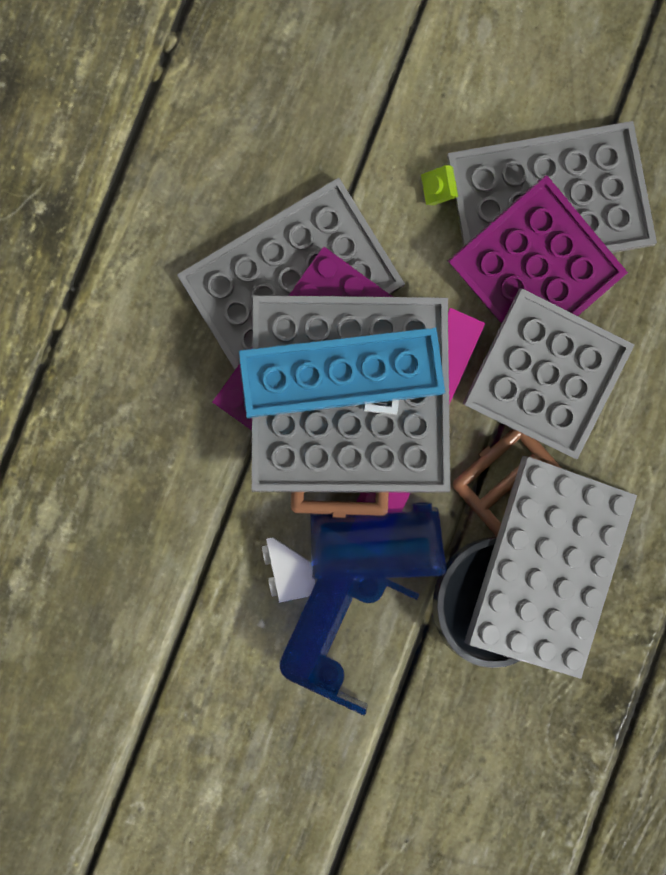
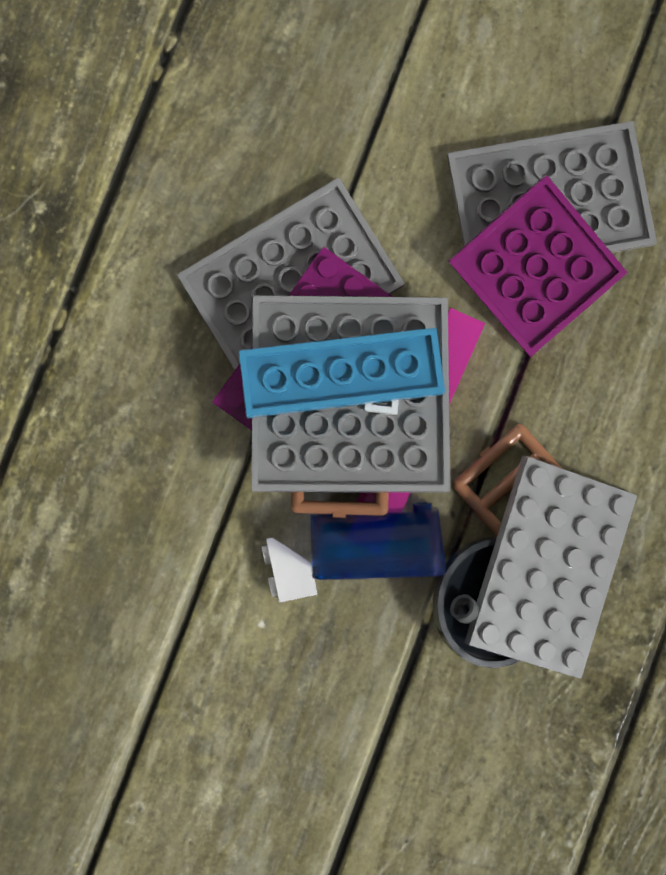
clear blue windscreen [279,558,420,716] -> none
lime plate [421,165,458,206] -> none
light grey plate [462,288,634,459] -> none
none -> dark grey hinge [450,595,479,624]

